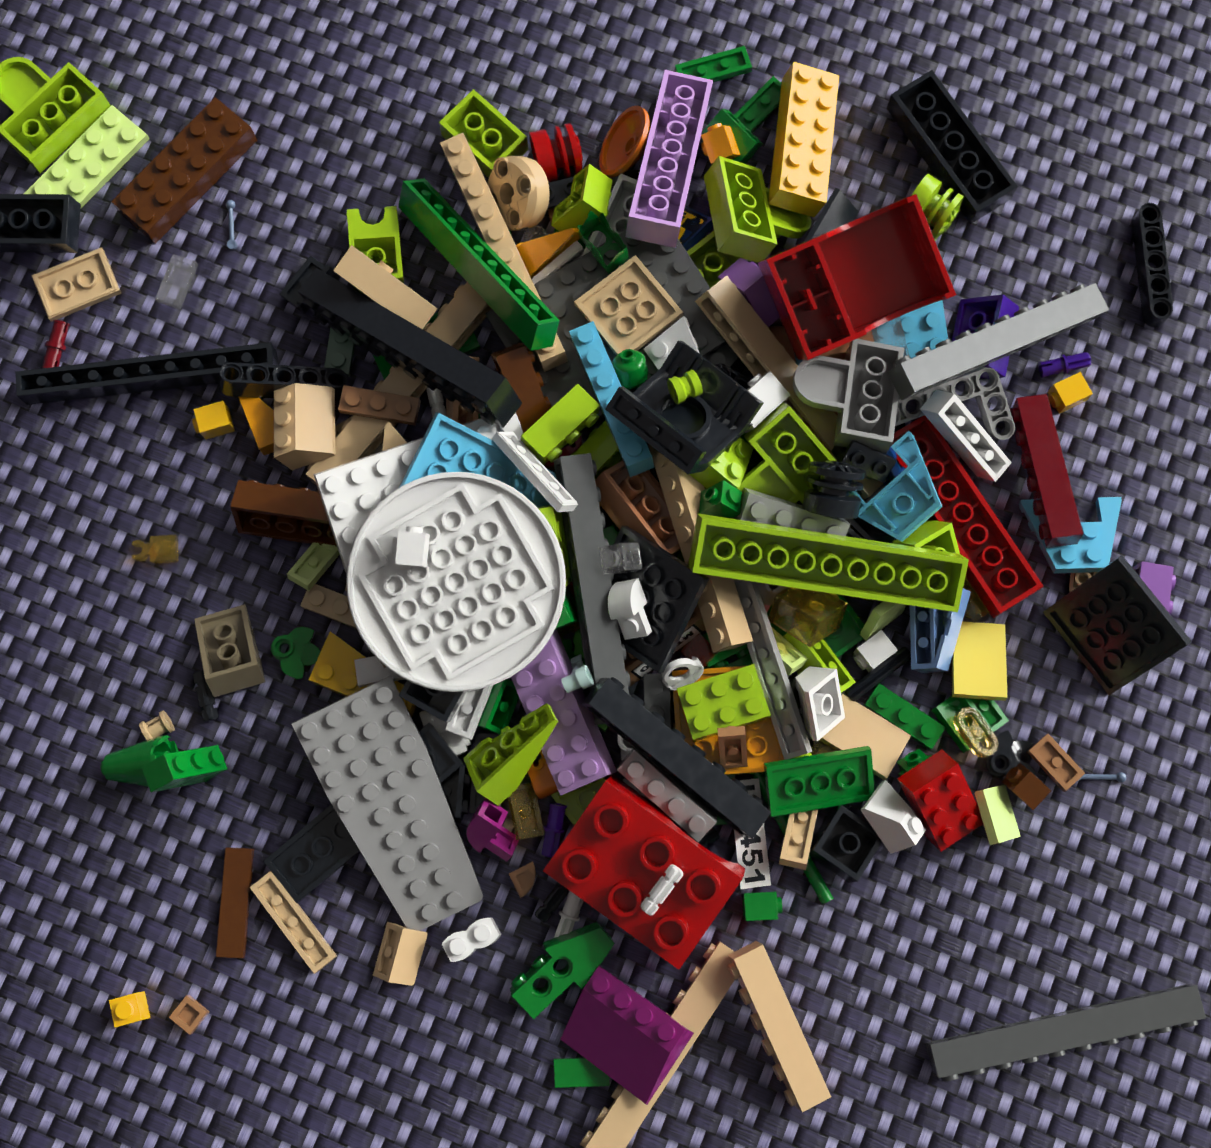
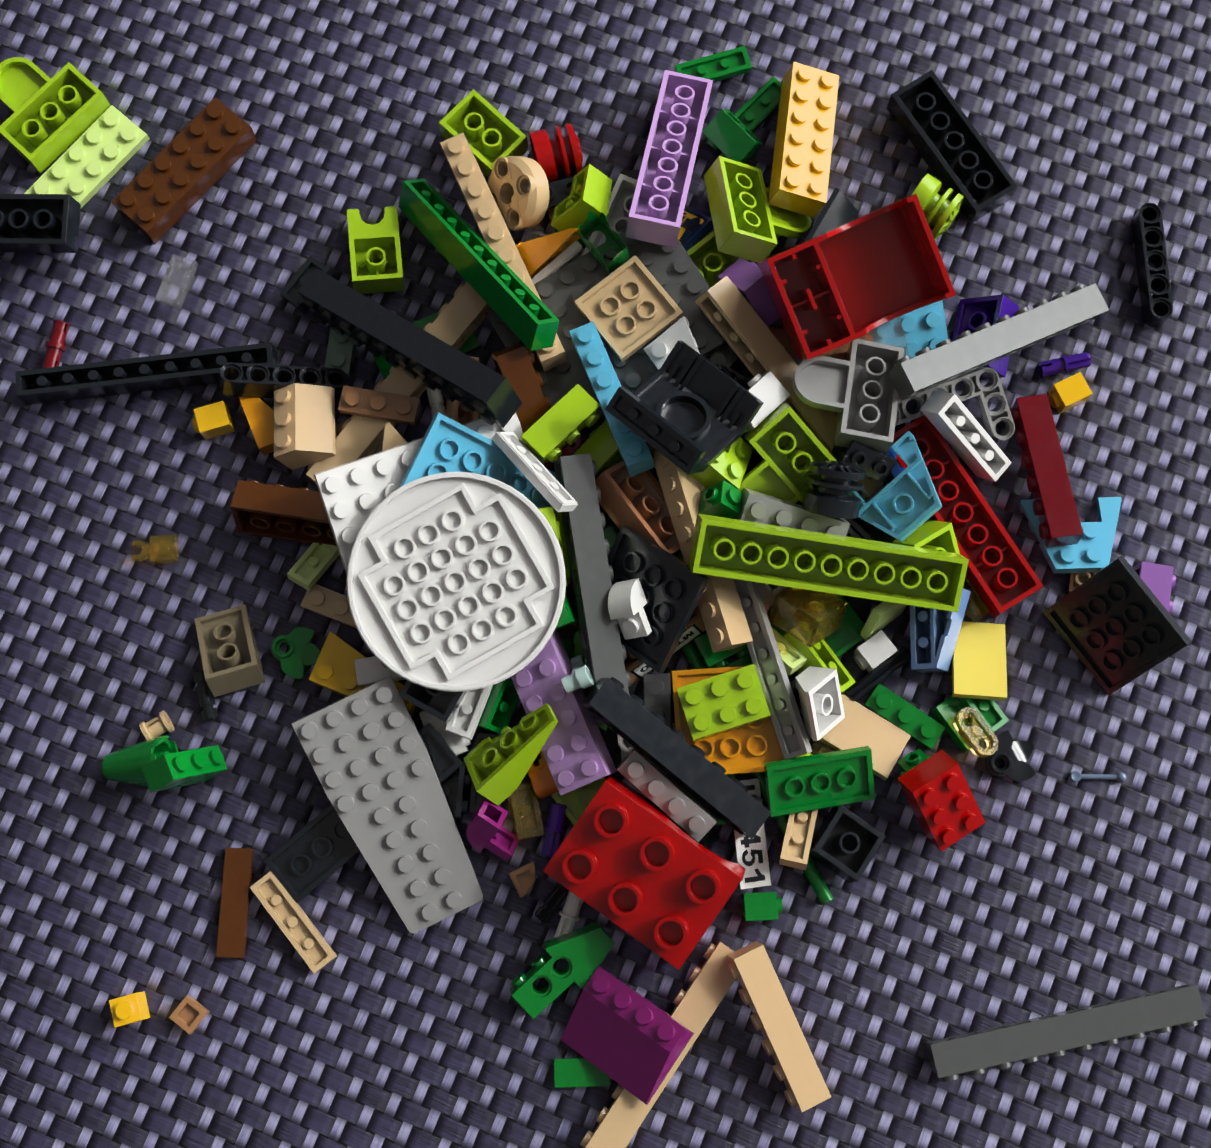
tan tile [32,247,121,322] -> none
sand blue hinge [225,200,238,250] -> none
tan brick [333,245,438,329] -> none
tan panel [373,922,428,986] -> none
white brick [392,526,430,567] -> none
white brick [442,918,501,962] -> none
orange dish [599,106,650,177] -> none
clear brick [599,543,642,575] -> none
green head [612,349,648,389] -> none
white axle [640,864,683,916] -> none
white piece [661,656,704,690] -> none
lime wheel [667,370,703,404] -> none
clear red plate [680,633,718,668] -> none
light orange brick [701,123,740,164] -> none
medium nougat plate [717,726,748,769] -> none
white slope [861,780,926,854] -> none
yellowish green tile [974,785,1021,845] -> none
reddish brown brick [1002,763,1051,810] -> none
medium nougat plate [1027,734,1085,792] -> none

